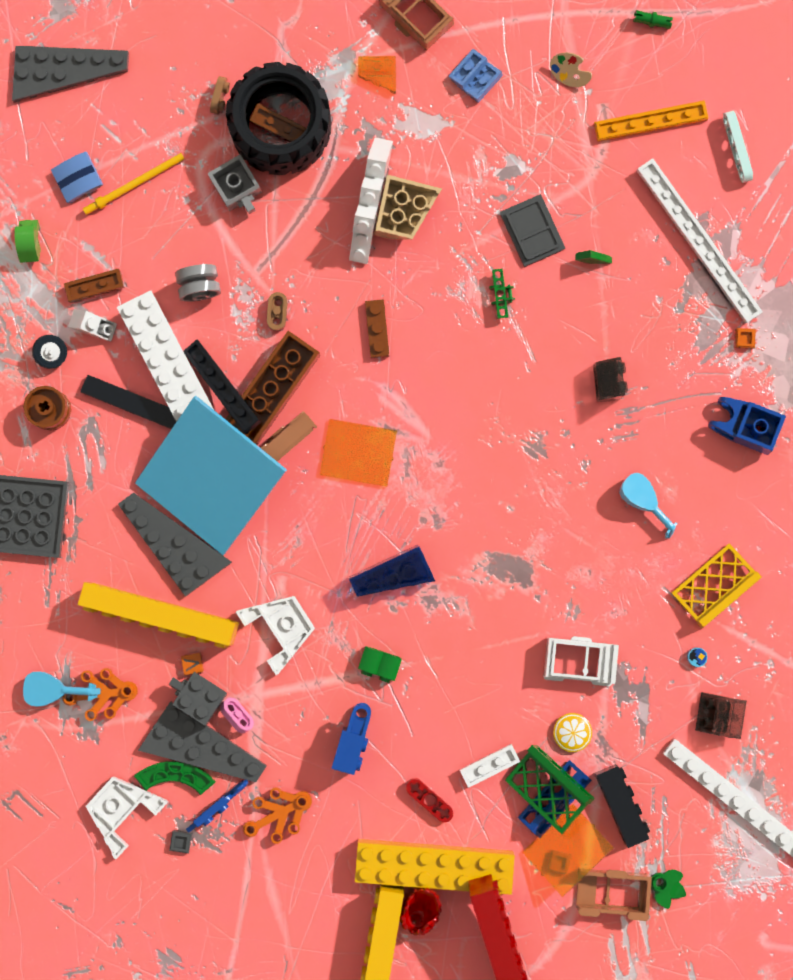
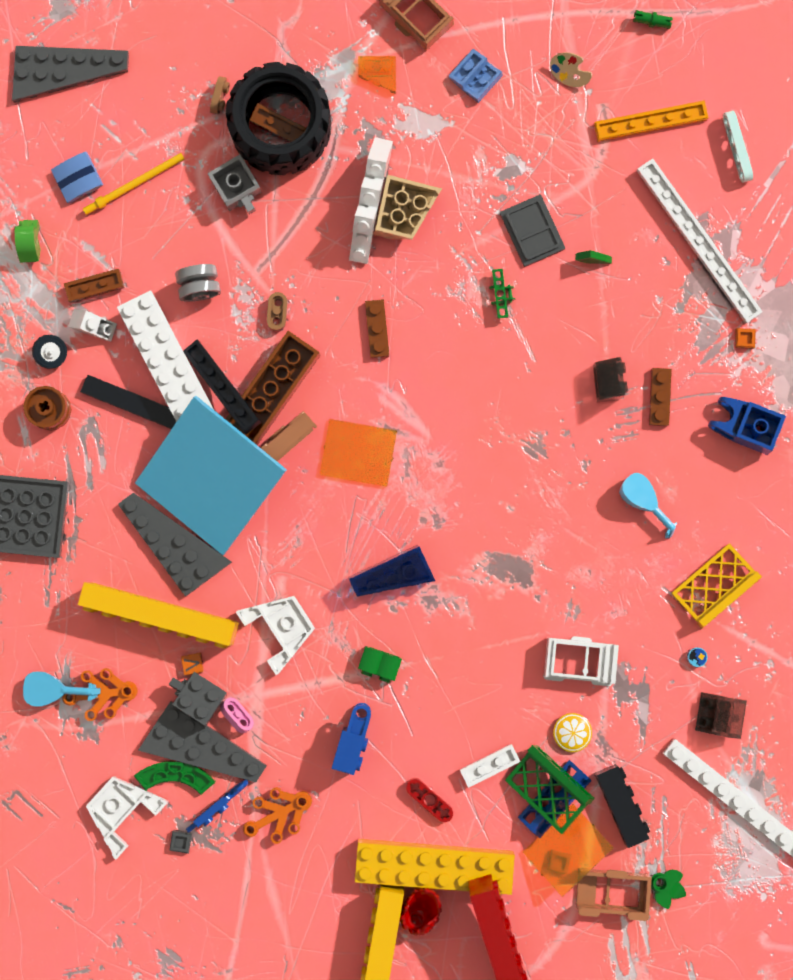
none -> dark orange plate [649,368,672,426]

